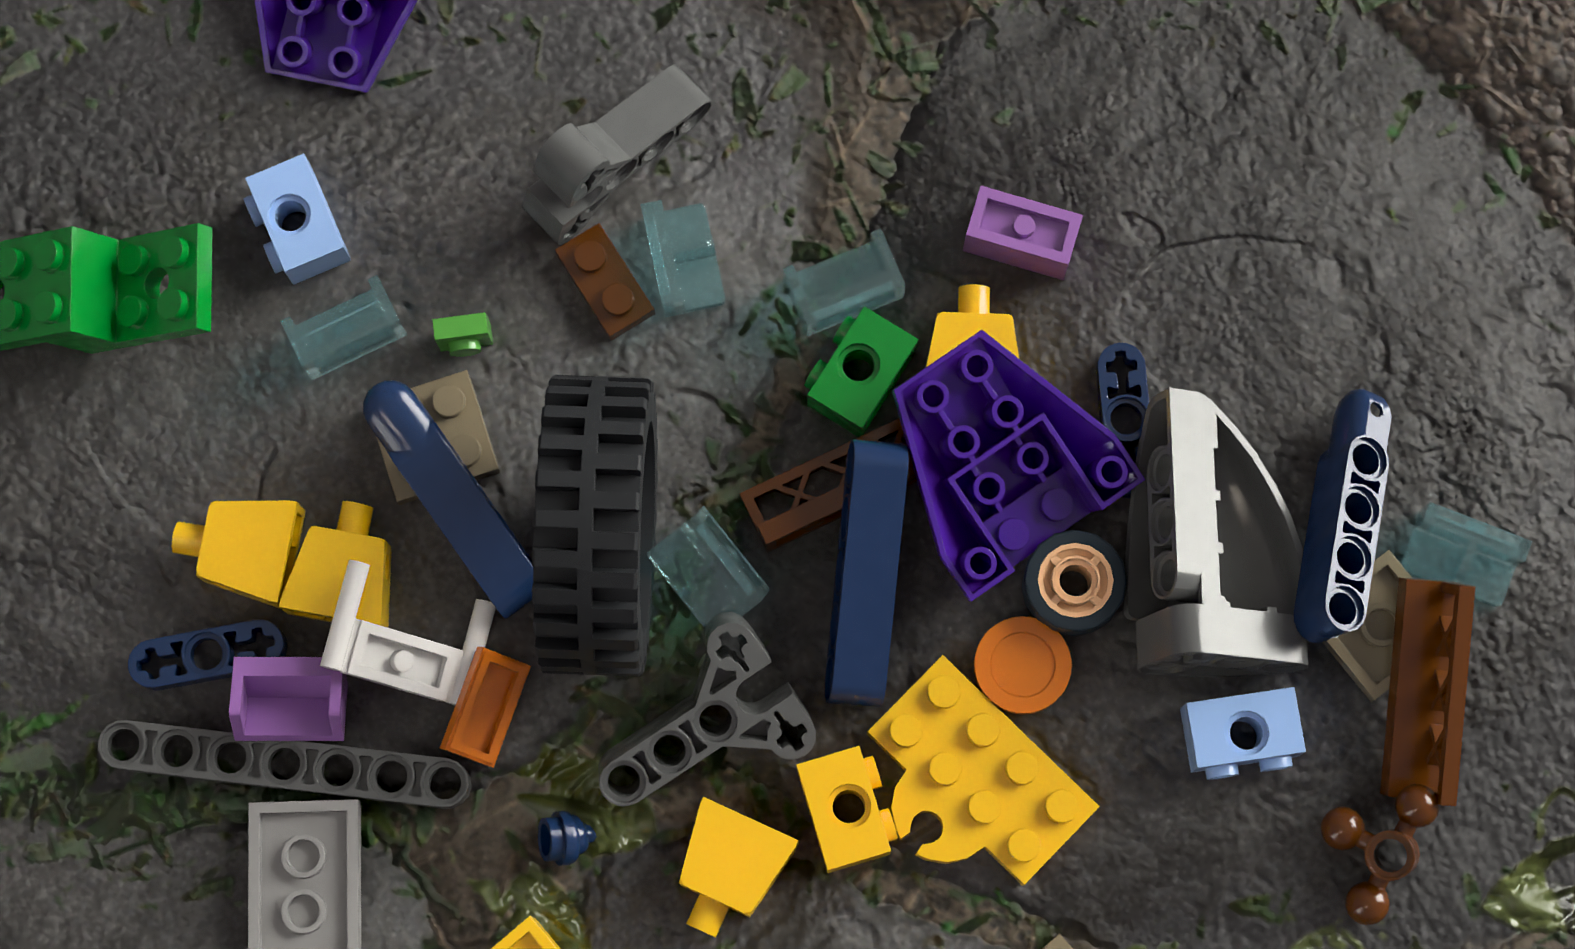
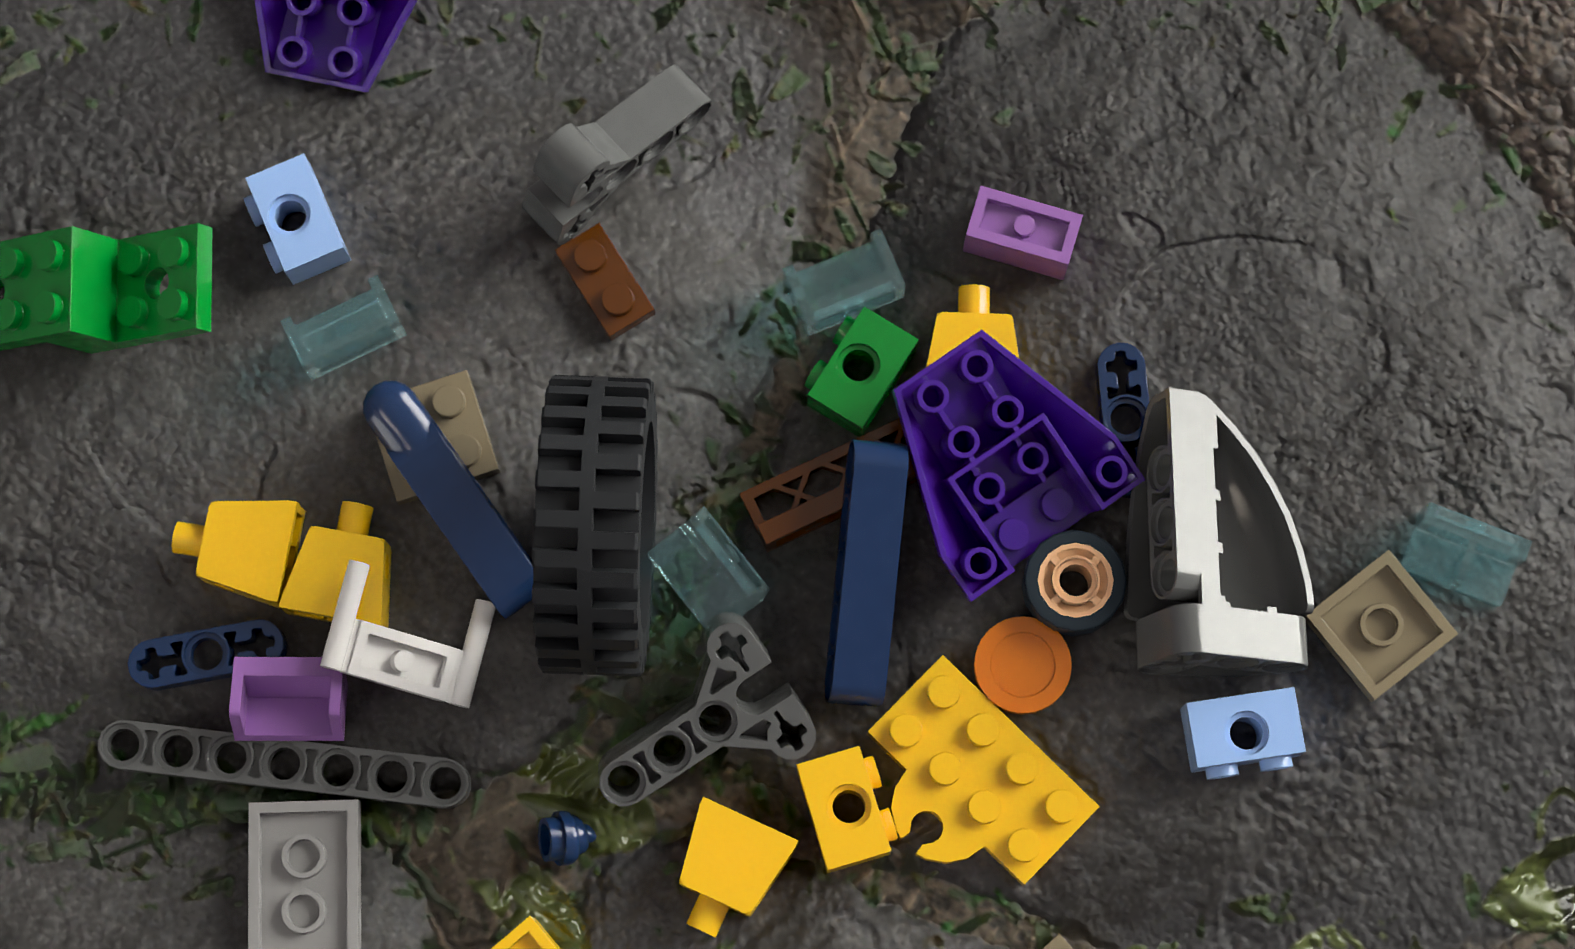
bright green plate [432,312,493,357] -> none
orange tile [440,647,531,768] -> none
clear light blue panel [641,200,726,317] -> none
dark blue piece [1294,389,1392,643] -> none
reddish brown piece [1321,784,1440,925] -> none
reddish brown fence [1380,577,1476,806] -> none

